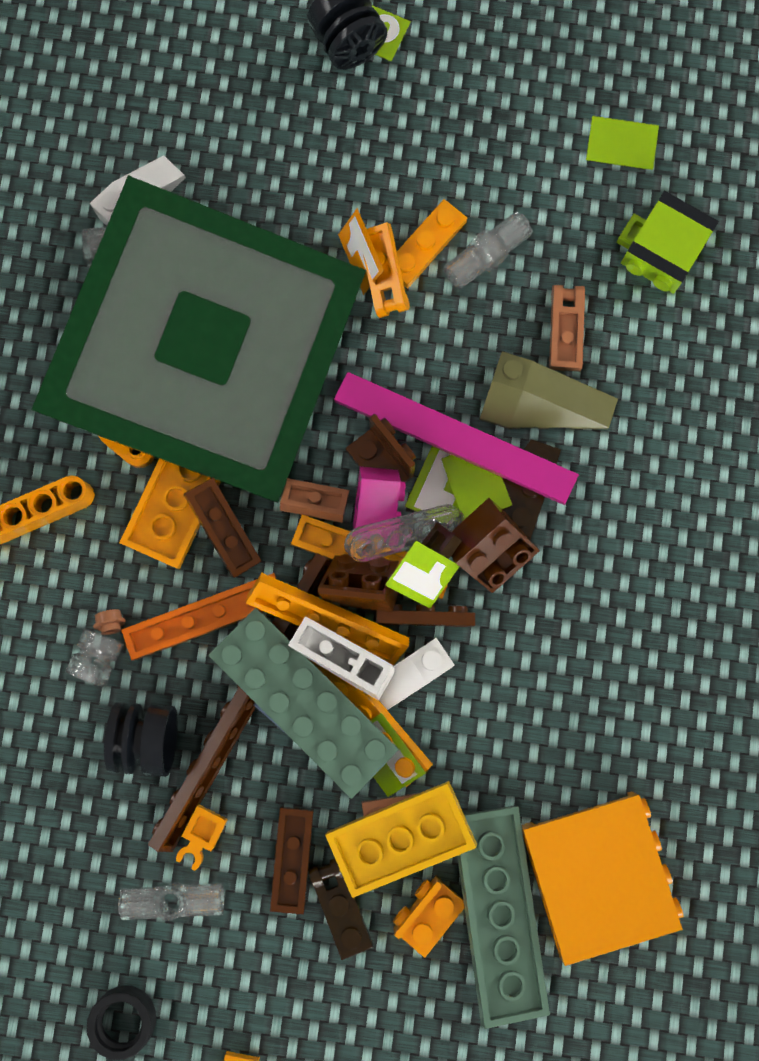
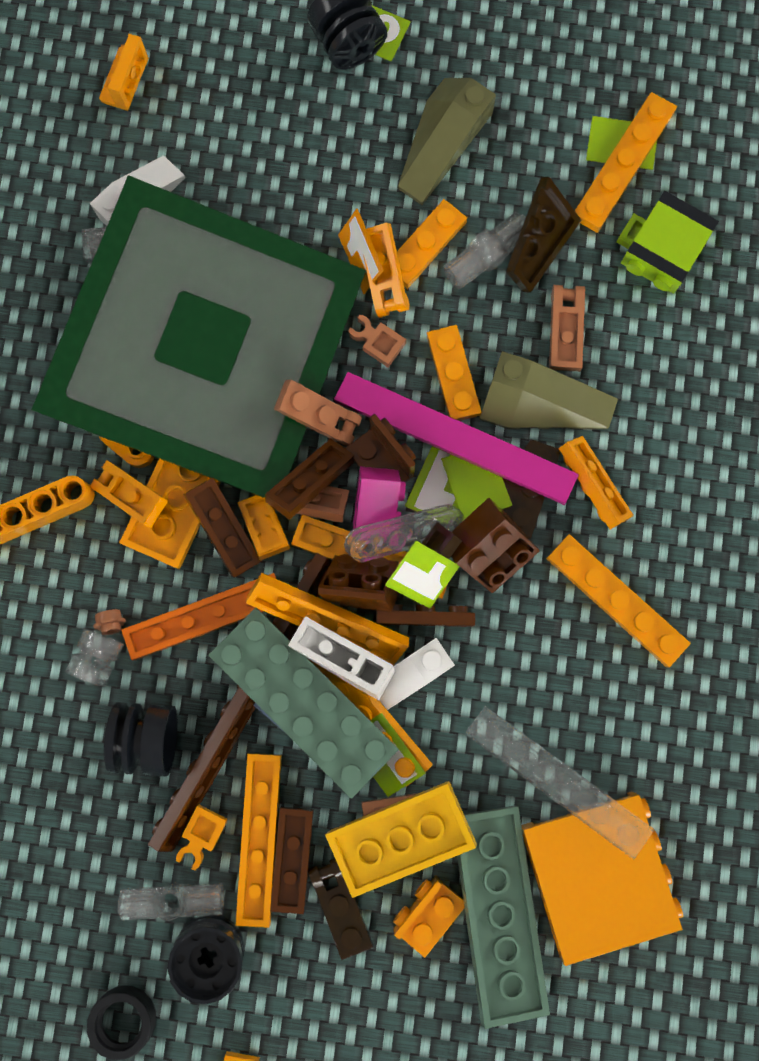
none -> light orange plate [90,460,168,528]
none -> light orange bracket [99,34,149,111]
none -> black wheel [167,914,245,1004]
none -> light orange plate [235,753,282,928]
none -> light orange plate [237,495,290,561]
none -> reddish brown plate [265,438,354,520]
none -> nougat plate [274,379,362,446]
none -> nougat plate [348,315,406,368]
none -> olive wedge [398,78,496,205]
none -> light orange plate [427,325,482,421]
none -> clear plate [466,706,655,860]
none -> dark brown wing [506,177,582,293]
none -> light orange plate [546,534,691,668]
none -> light orange plate [558,436,634,530]
none -> light orange plate [575,92,678,233]

